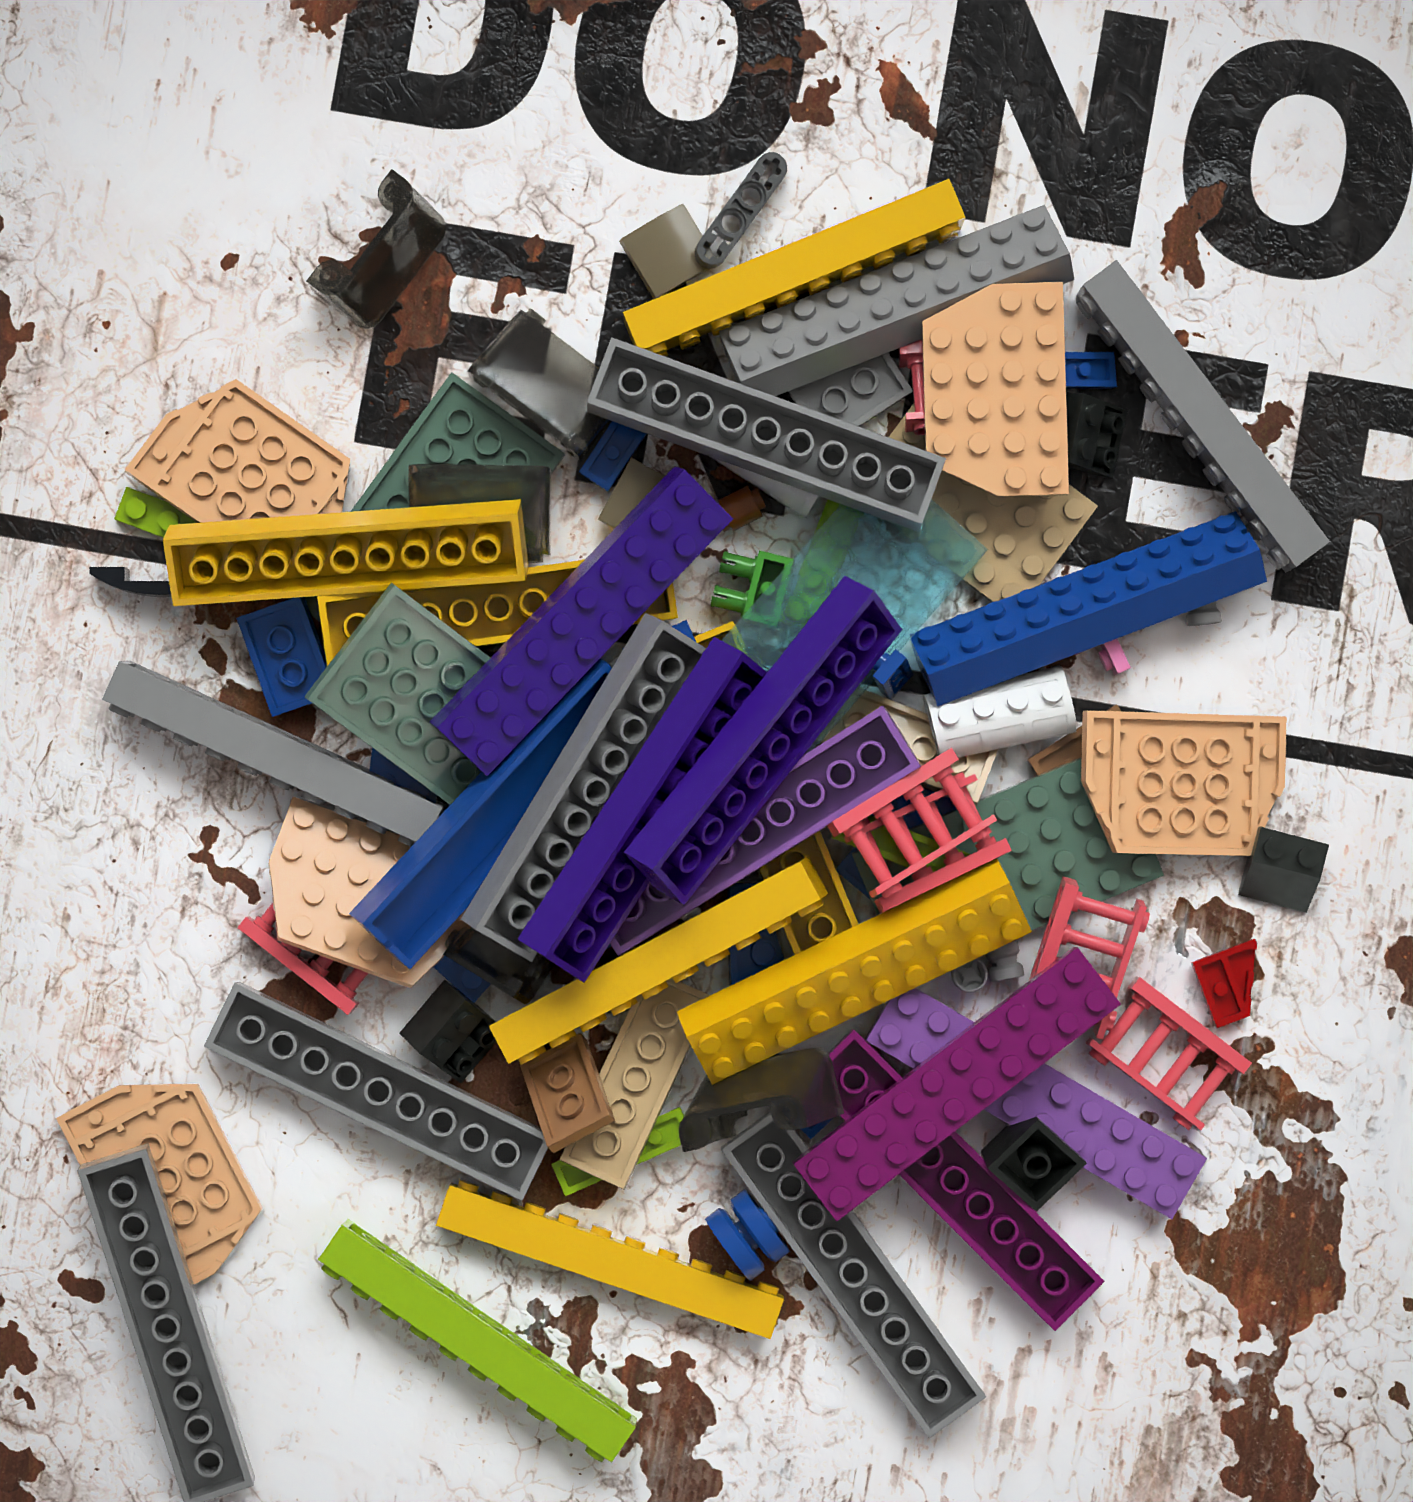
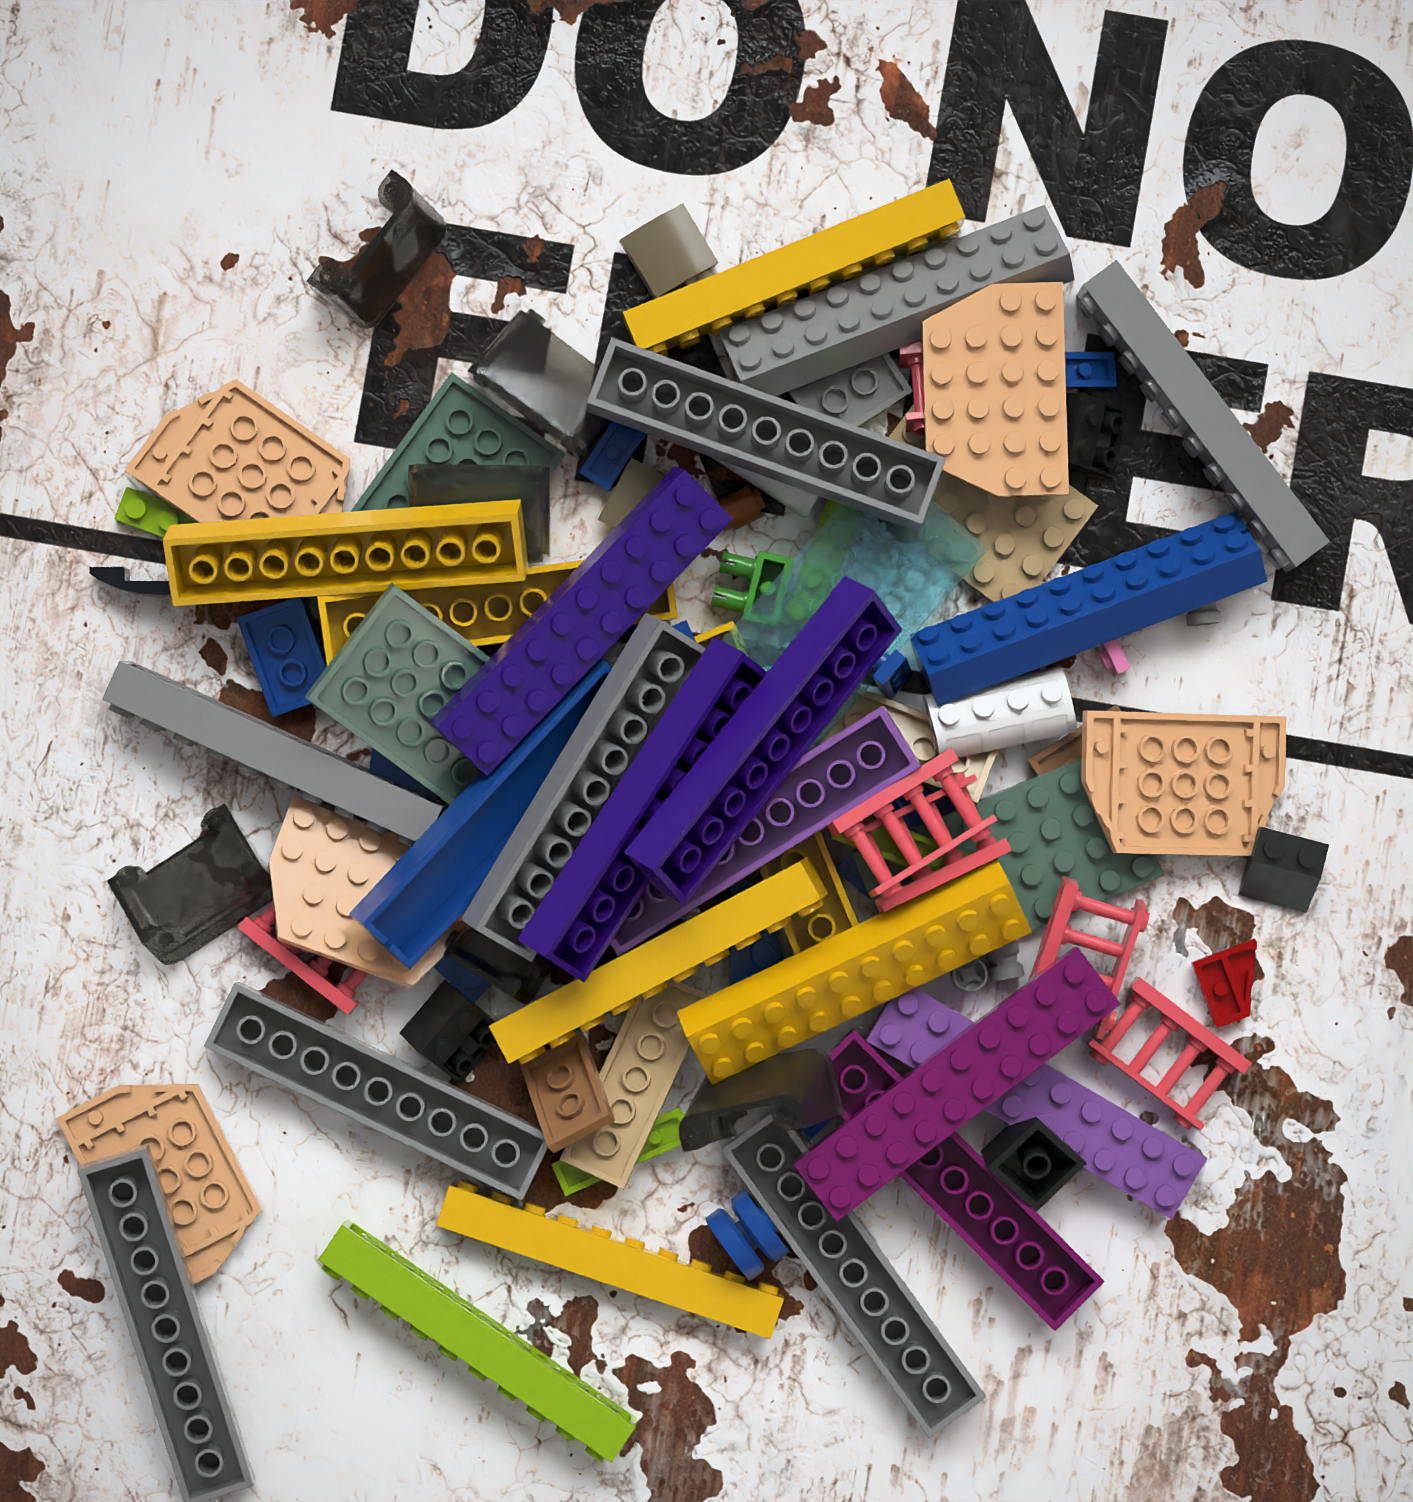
dark grey beam [695,152,787,269] -> none
none -> clear smoke windscreen [107,803,273,965]

